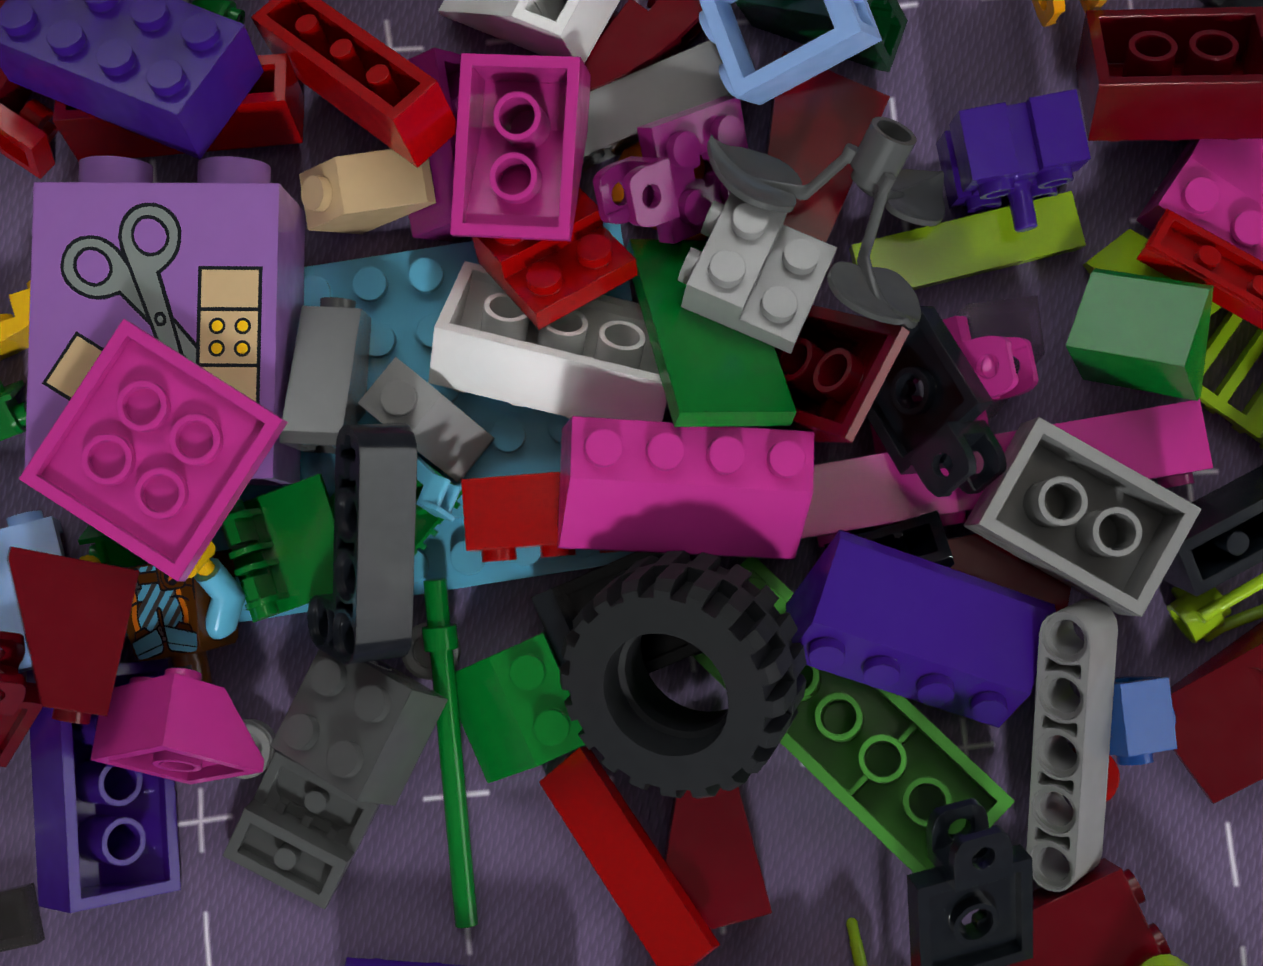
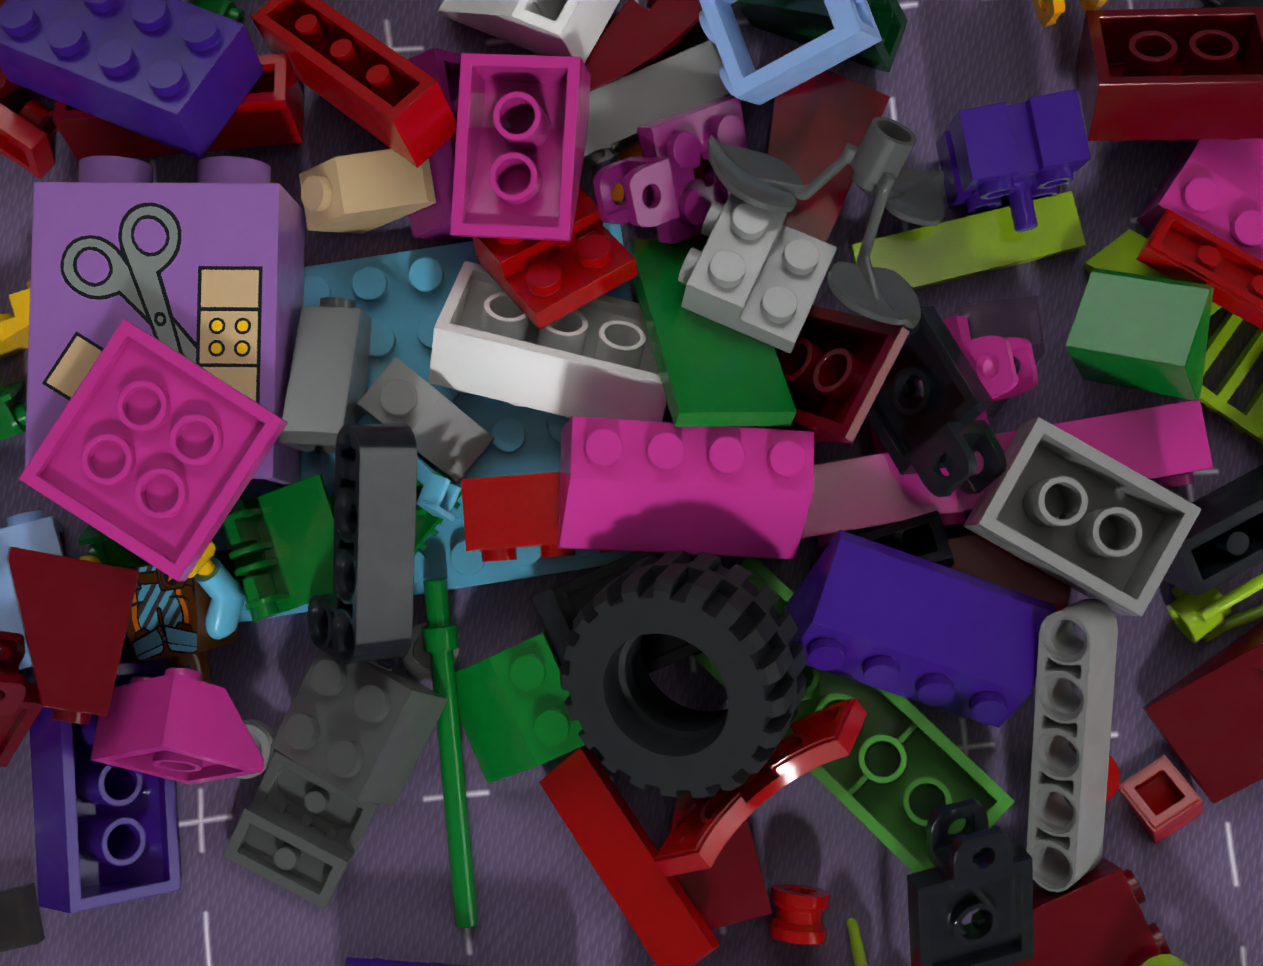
blue brick [1109,675,1178,765] -> none
none -> red tile [654,698,867,877]
none -> red wheel [768,884,830,945]
none -> red slope [1118,755,1203,844]

